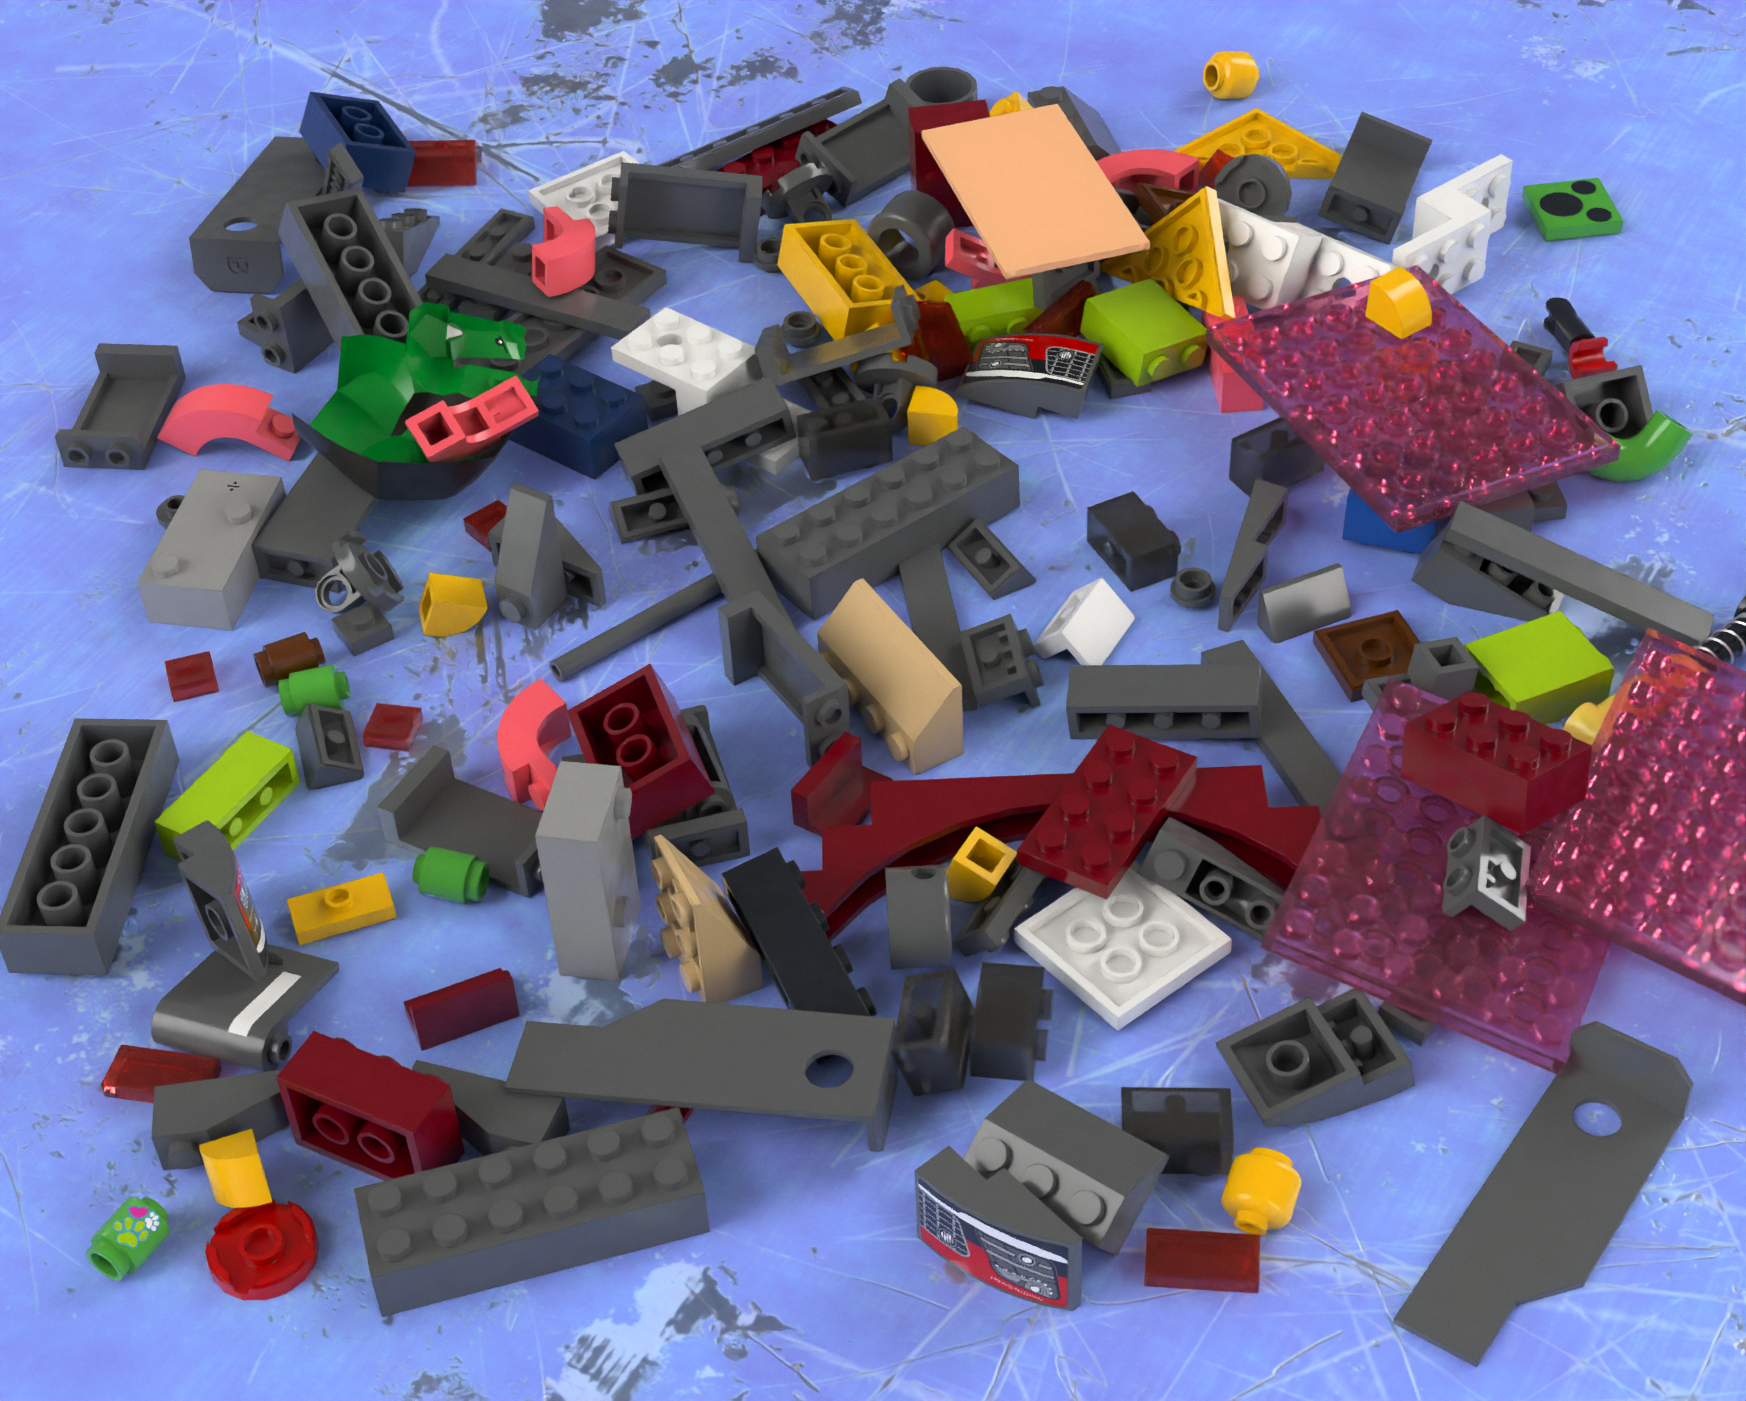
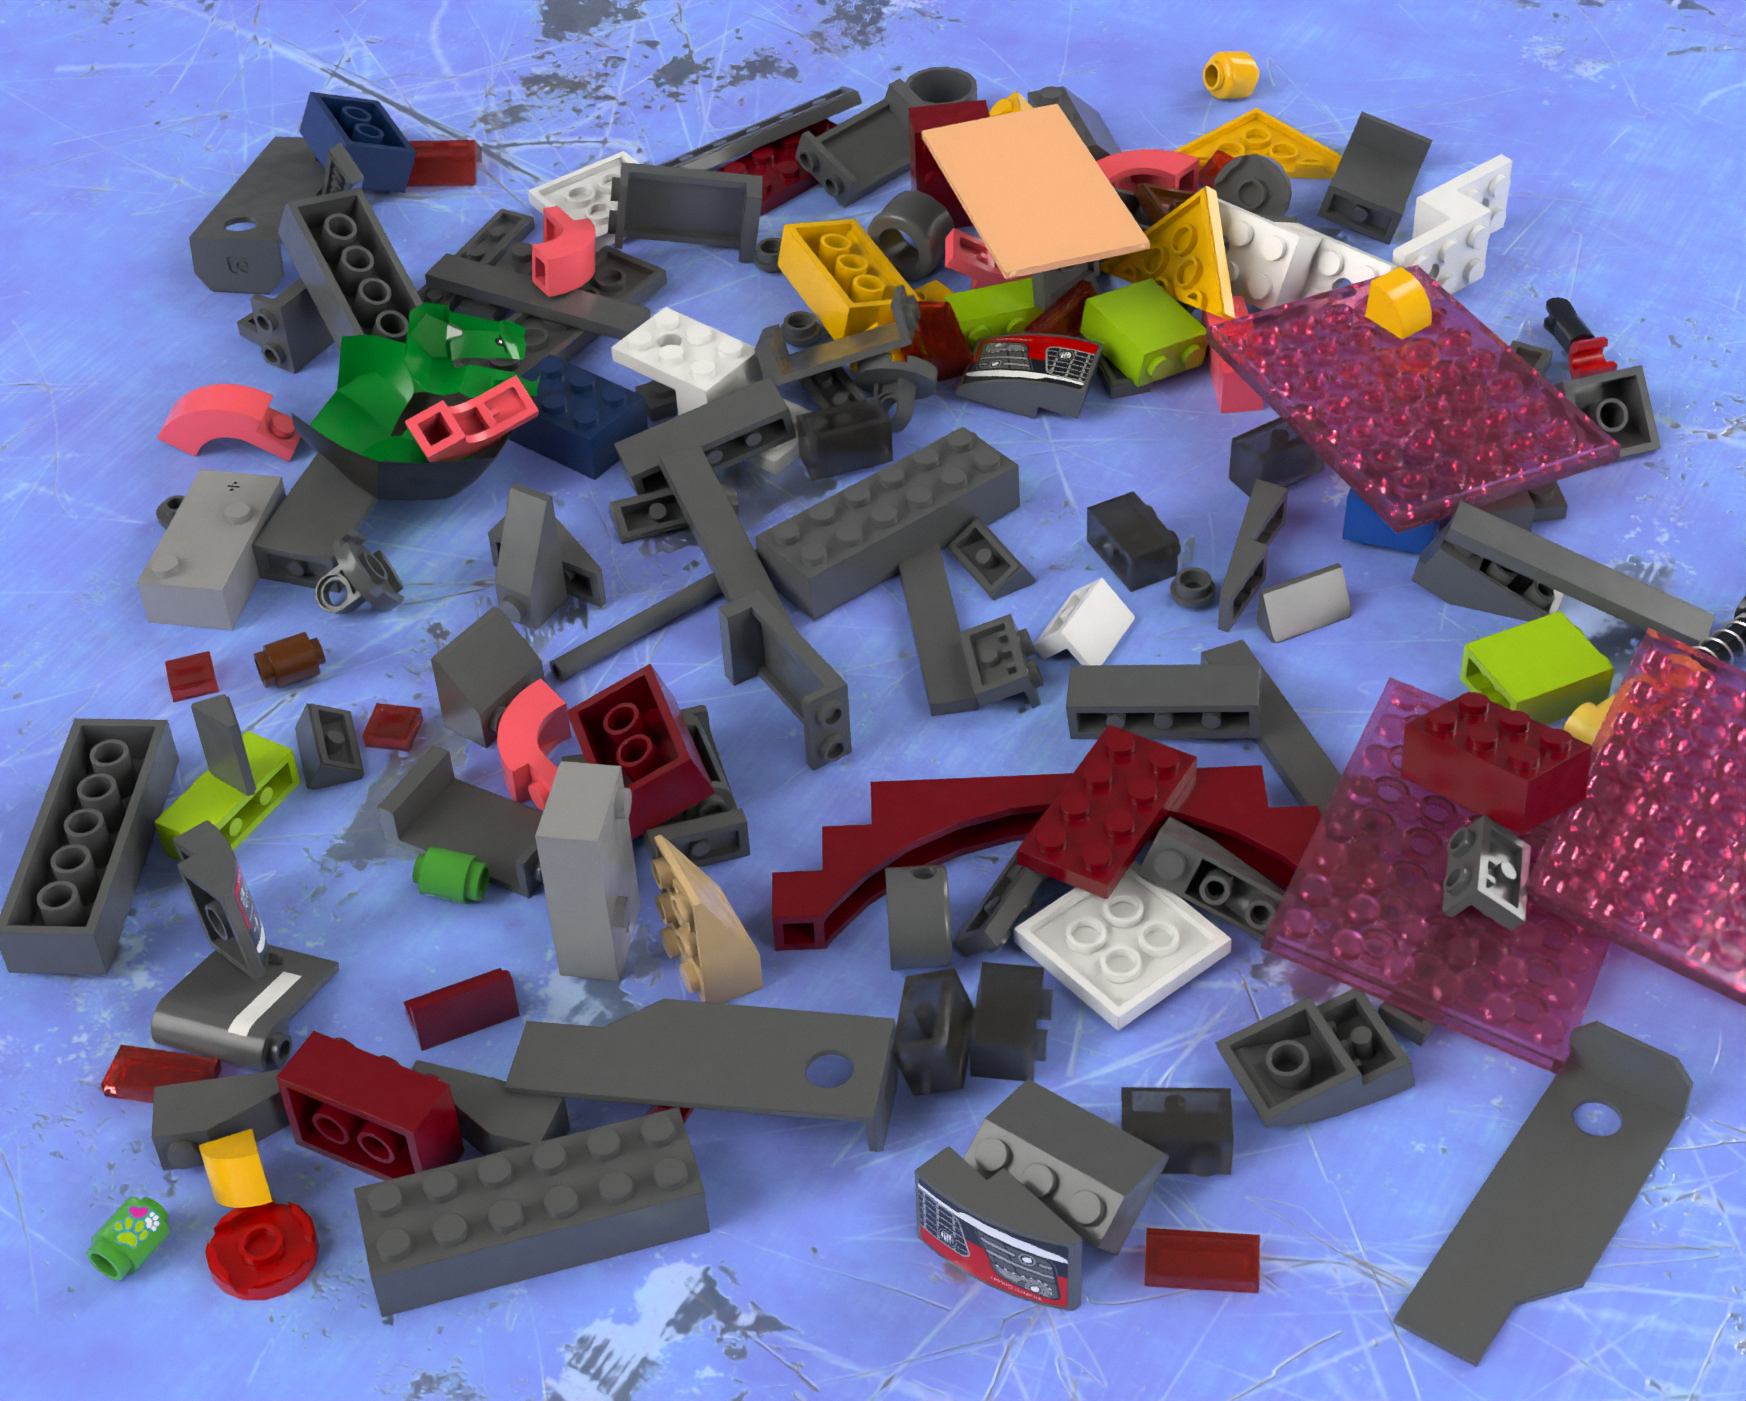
dark grey panel [55,343,186,470] -> none
bright green brick [279,664,351,718] -> none
yellow plate [286,872,397,946] -> none
dark grey plate [332,603,394,656] -> none
dark grey slope [379,208,440,276] -> none
yellow brick [418,572,488,637] -> none
clear red tile [463,499,507,552] -> none
black brick [722,847,877,1064] -> none
dark grey tile [761,162,833,223] -> none
dark red panel [791,732,893,837] -> none
tan slope [817,578,964,776] -> none
yellow brick [907,386,958,446] -> none
yellow brick [947,826,1017,902] -> none
yellow head [1221,1147,1302,1236] -> none
reddish brown tile [1313,610,1420,702] -> none
dark grey brick [1361,637,1479,725] -> none
bright green tile [1522,178,1623,241] -> none
bright green cylinder [1571,410,1693,482] -> none
none -> dark grey slope [191,694,256,796]
none -> dark grey slope [431,606,545,748]

